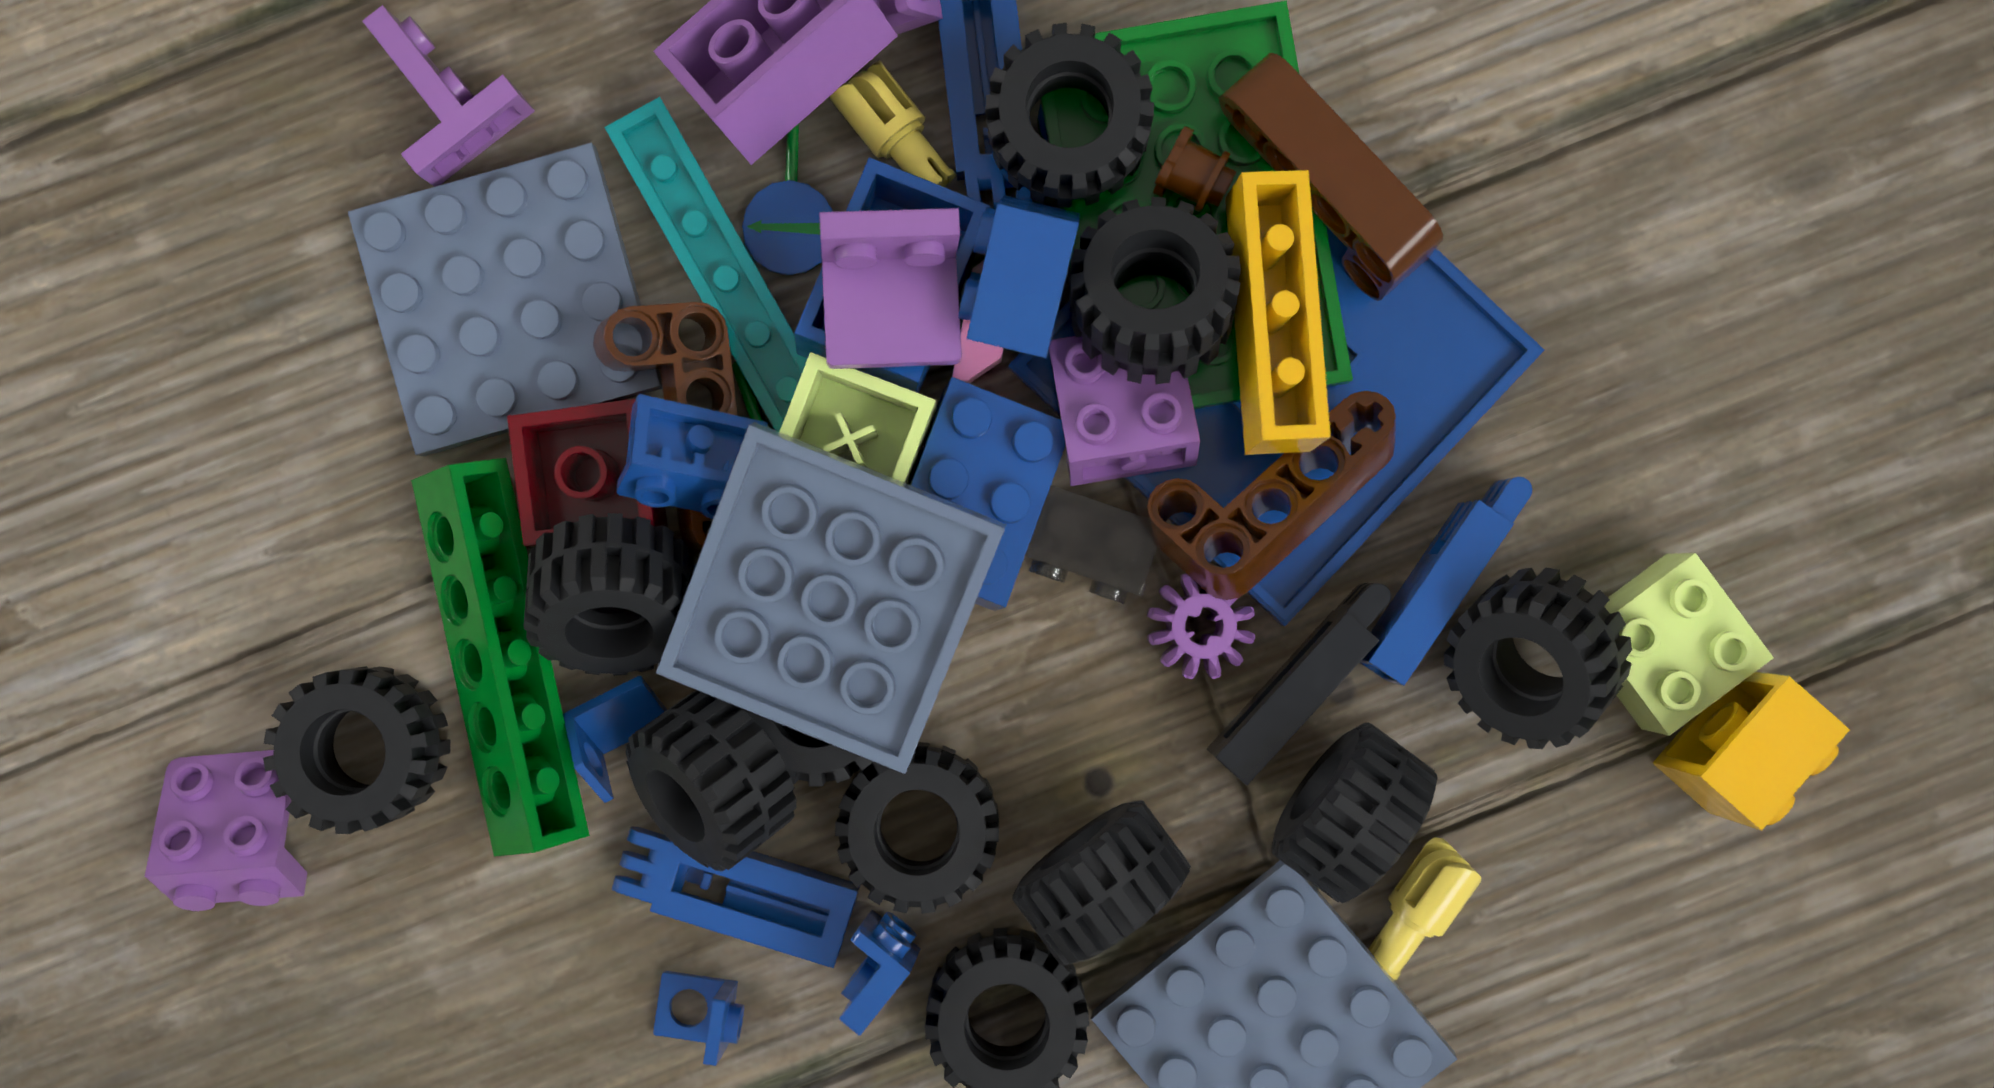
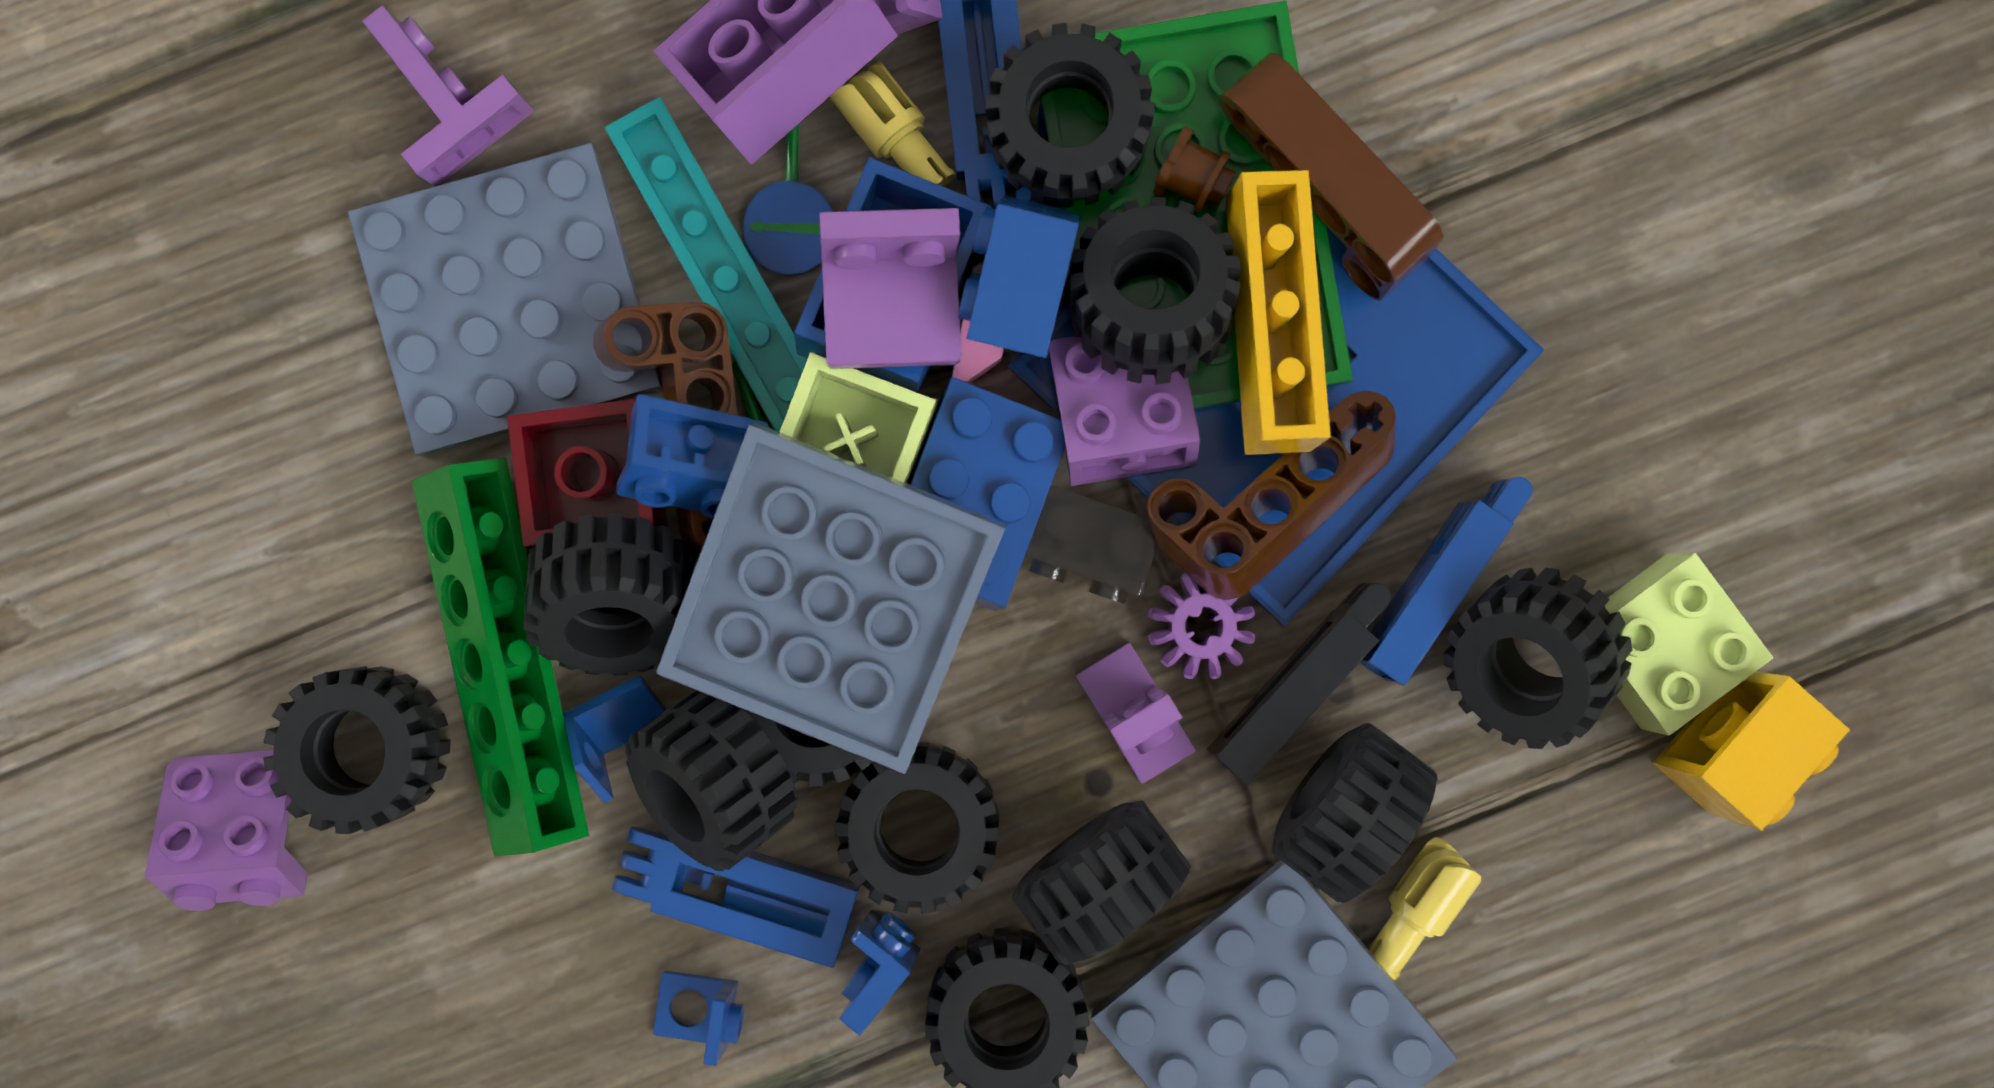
none -> medium lavender bracket [1075,642,1196,784]

